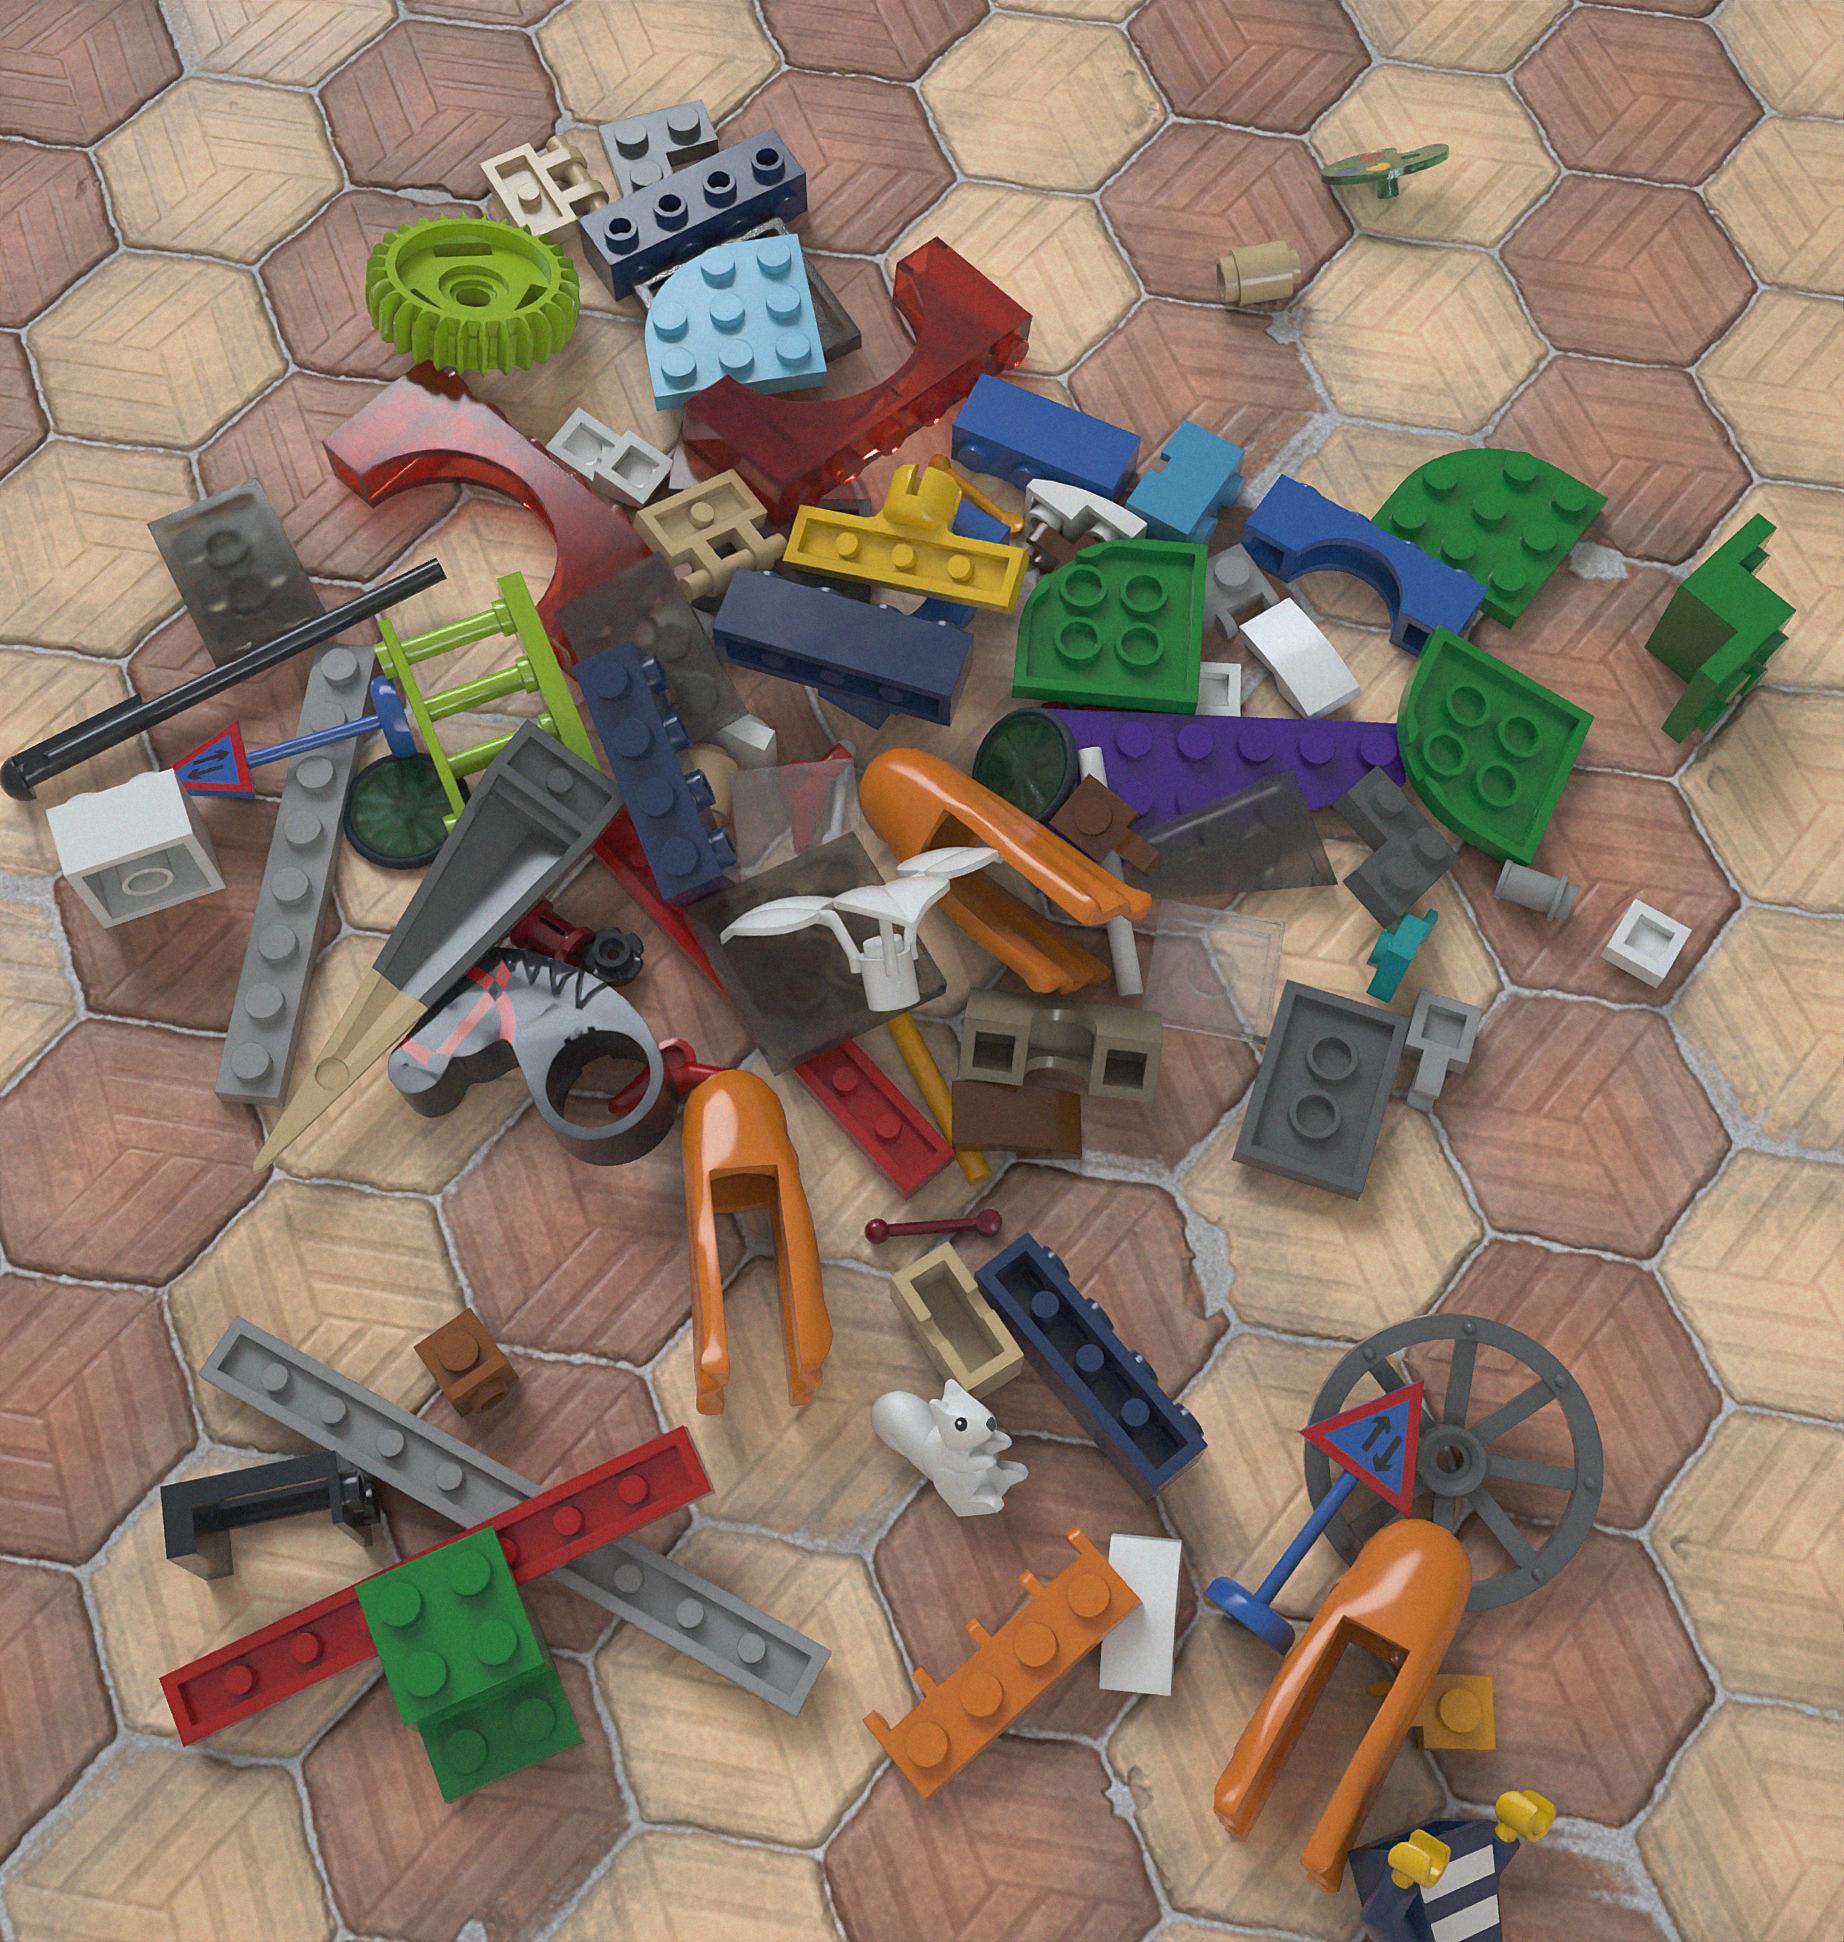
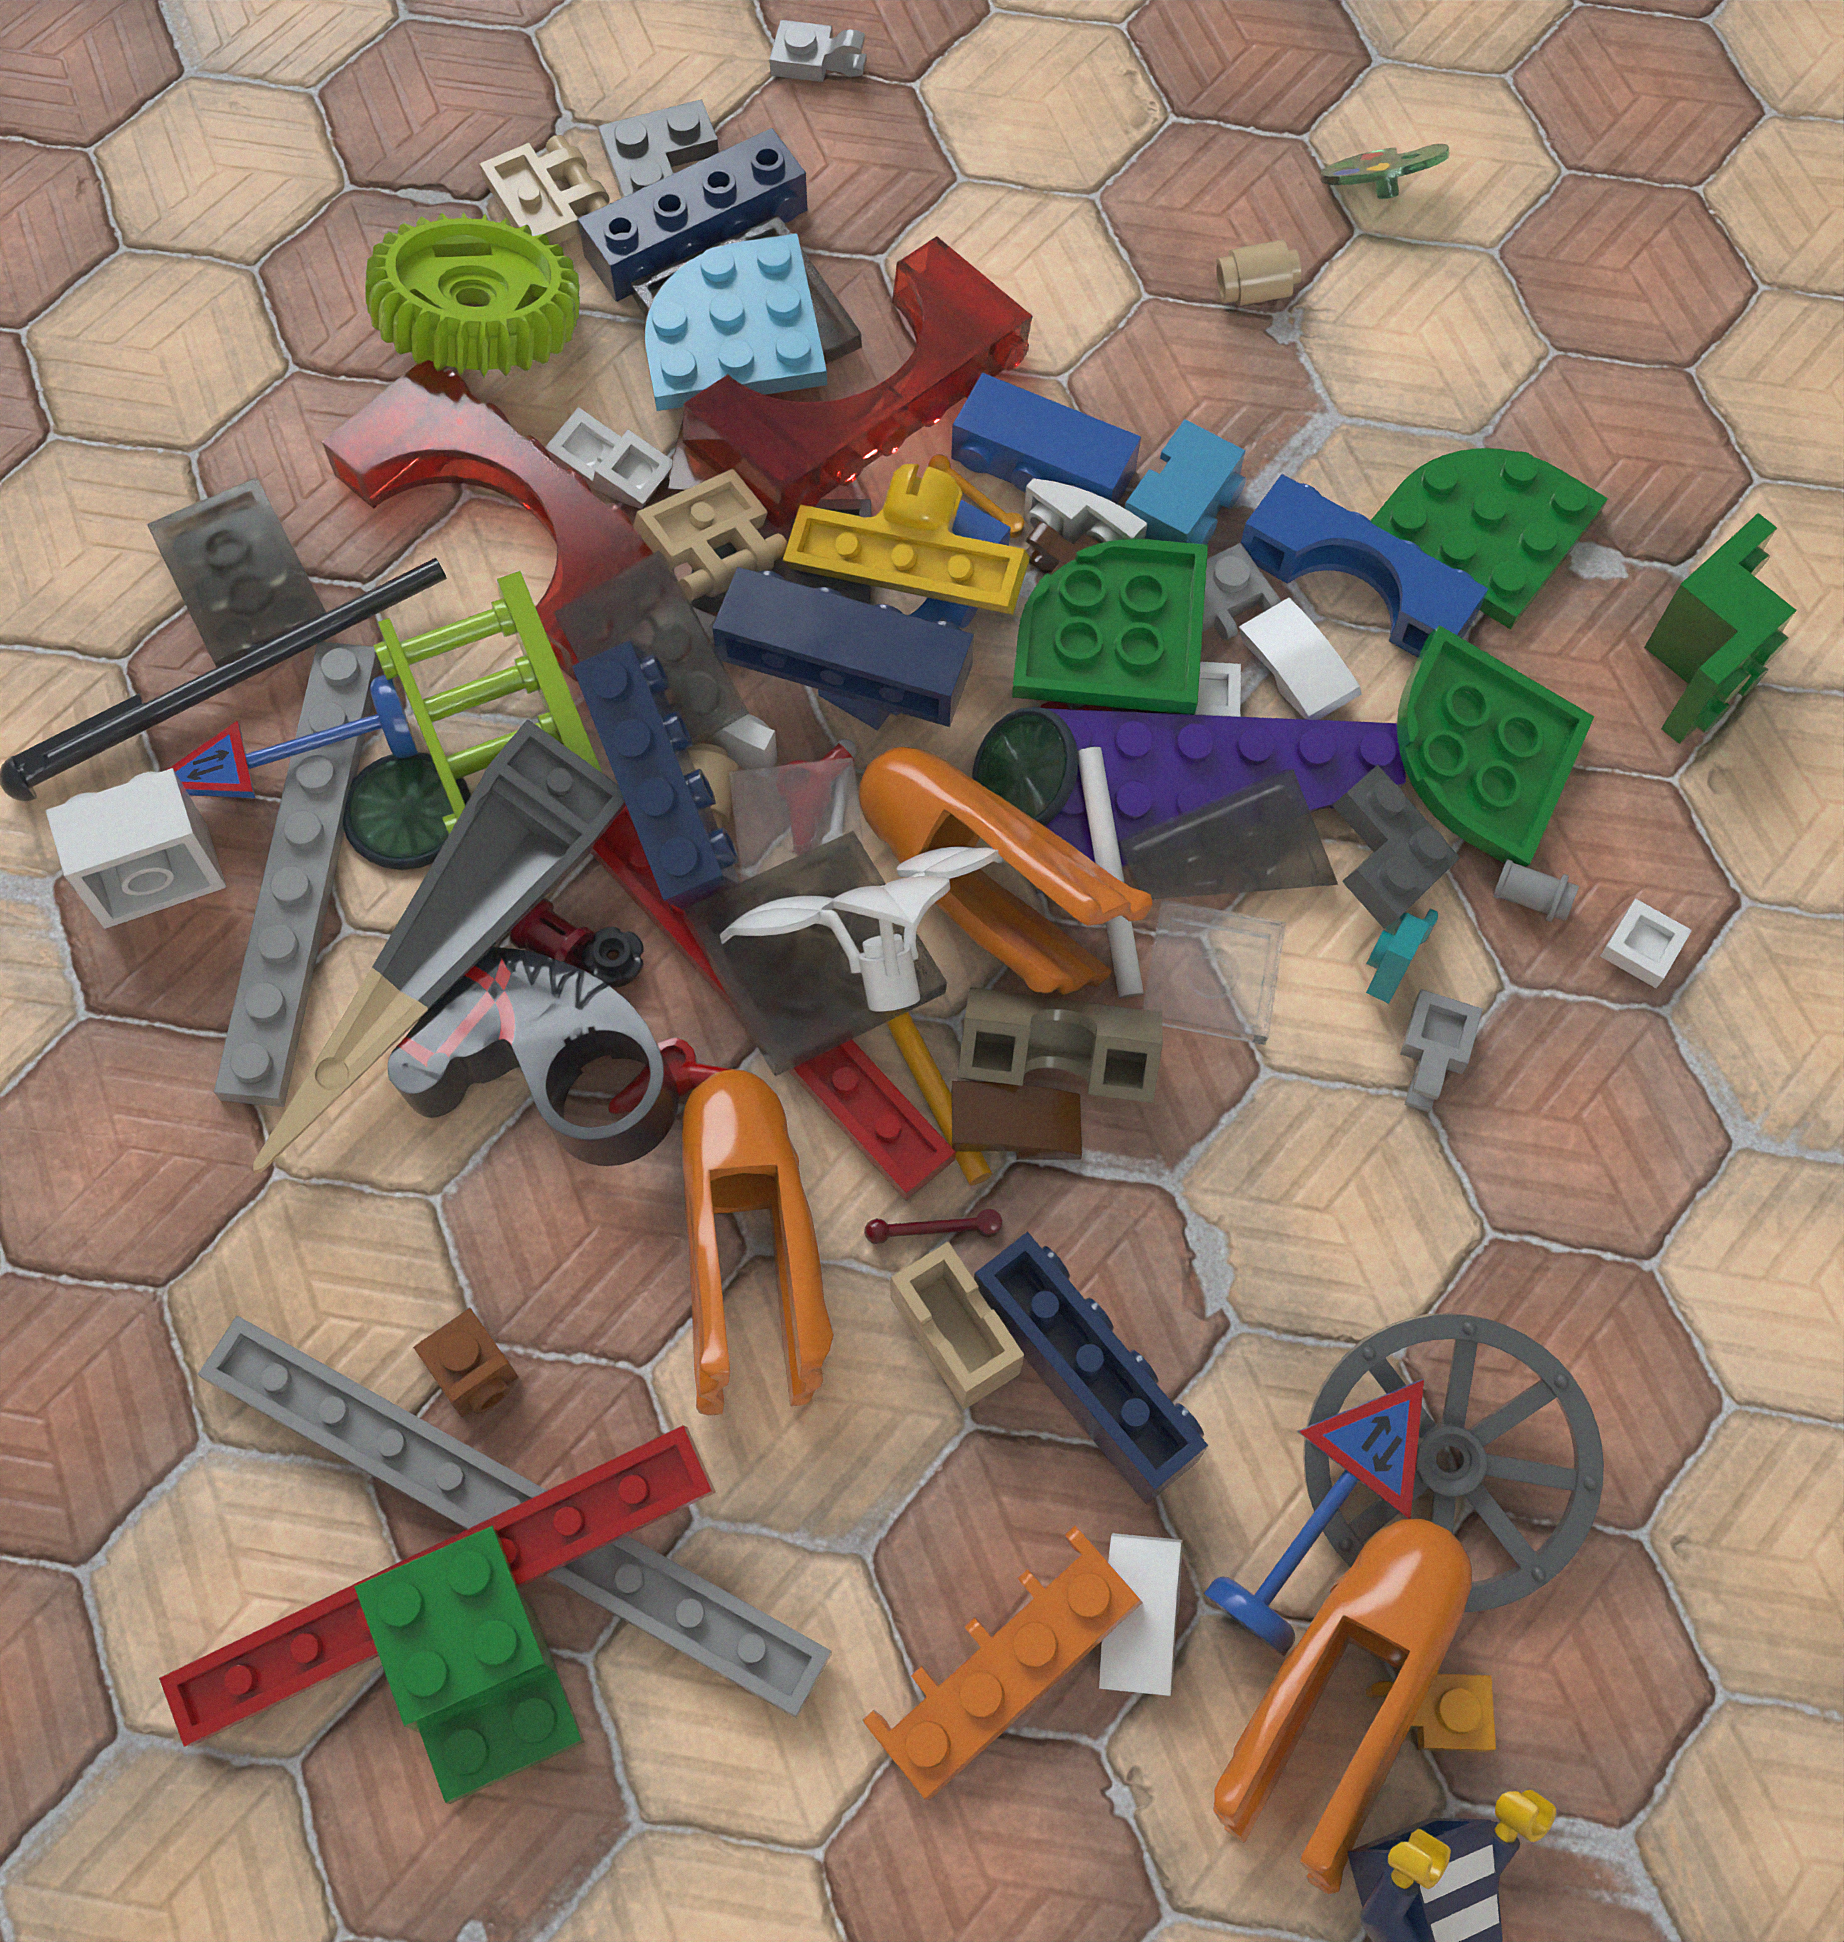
black panel [160,1450,381,1581] -> none
white animal [870,1379,1029,1517] -> none
reddish brown plate [1049,773,1163,878] -> none
dark grey plate [1231,979,1411,1201] -> none
none -> light grey plate [769,20,867,82]

